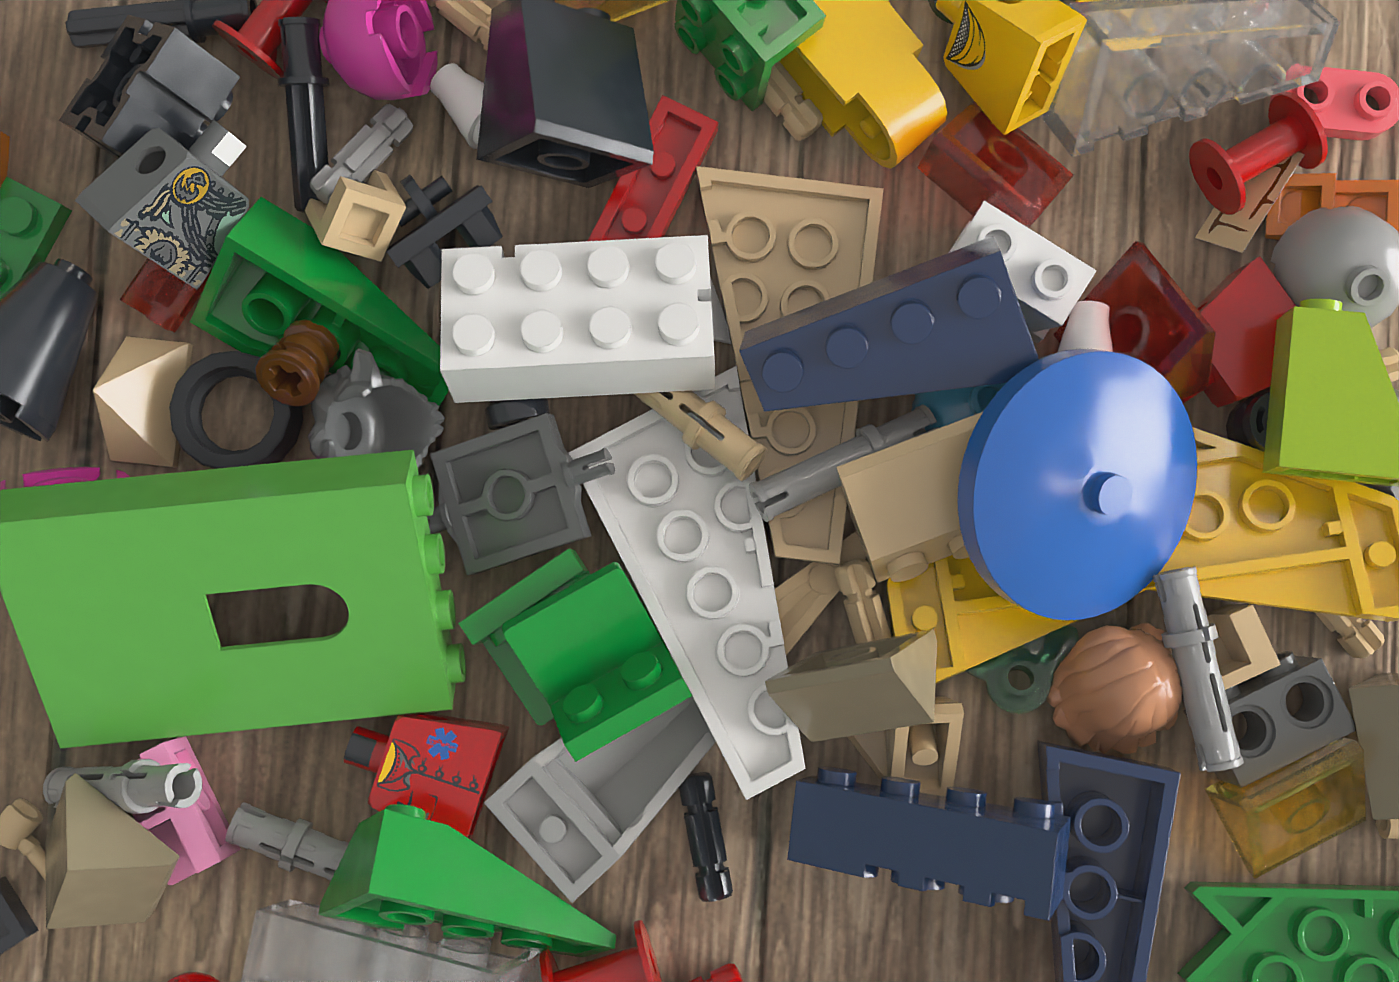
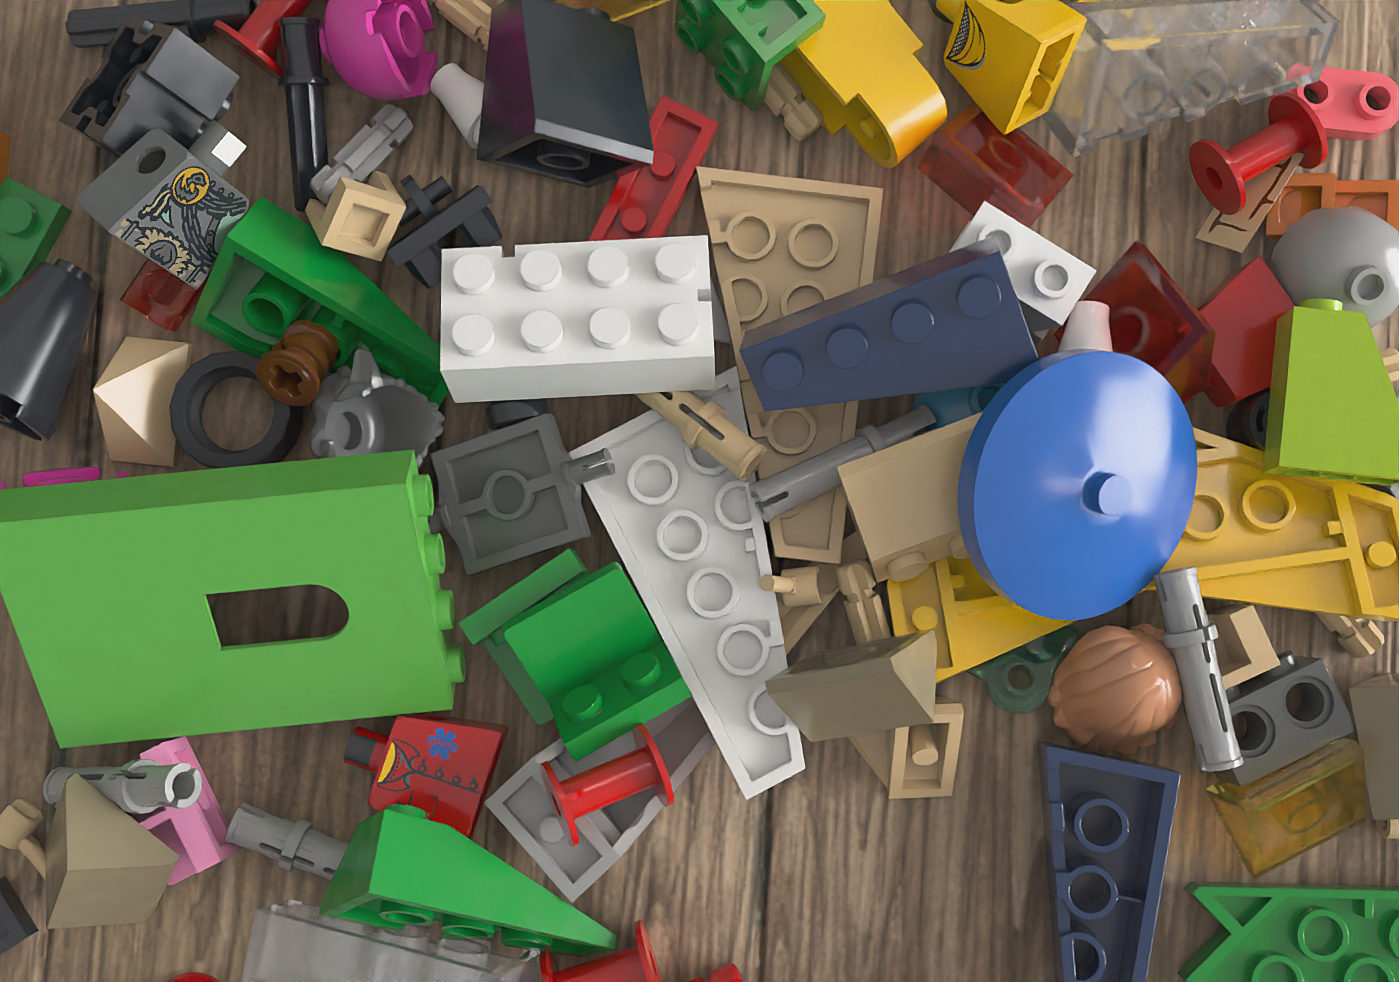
black axle [679,772,733,902] -> none
dark blue wedge [787,767,1071,921] -> none
none -> red piece [540,723,674,847]
none -> tan hand [760,566,823,607]

